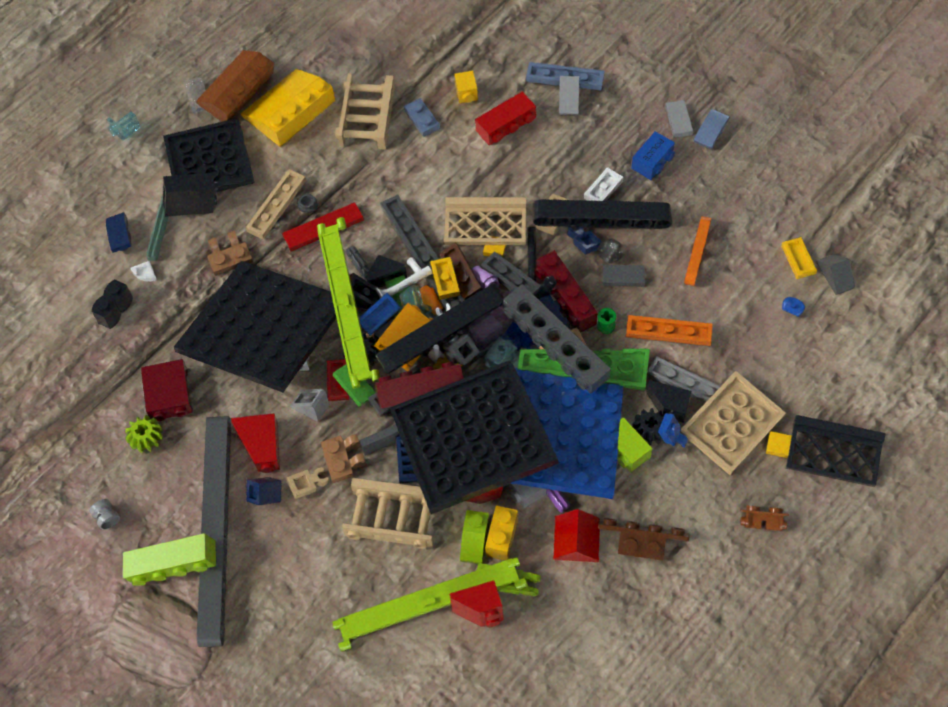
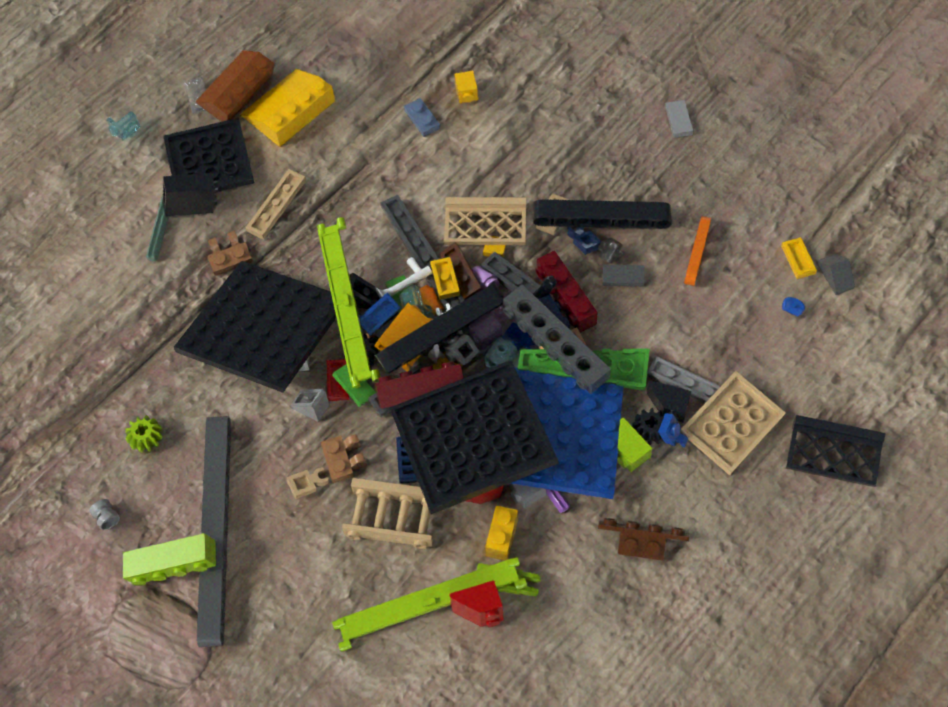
black brick [92,279,133,329] -> none
dark blue slope [106,212,132,253] -> none
white tile [131,261,157,282] -> none
dark red panel [141,359,193,422] -> none
red slope [231,413,280,473] -> none
dark blue panel [246,477,282,505] -> none
red tile [282,202,364,252] -> none
dark grey plate [298,194,318,213] -> none
tan fence [335,74,395,150] -> none
dark grey axle [346,246,371,280] -> none
dark grey tile [360,424,400,456] -> none
black slope [365,255,407,288] -> none
lime slope [460,510,490,564] -> none
red brick [475,91,536,146] -> none
sand blue plate [526,62,604,91] -> none
black bar [528,226,536,282] -> none
red slope [553,509,600,562] -> none
light grey tile [559,76,579,116] -> none
white plate [584,167,623,201] -> none
green bush [597,308,617,334] -> none
orange plate [626,315,713,346] -> none
blue brick [631,131,675,180] -> none
sand blue slope [694,109,730,150] -> none
dark orange hinge [740,505,789,531] -> none
yellow tile [765,431,792,458] -> none

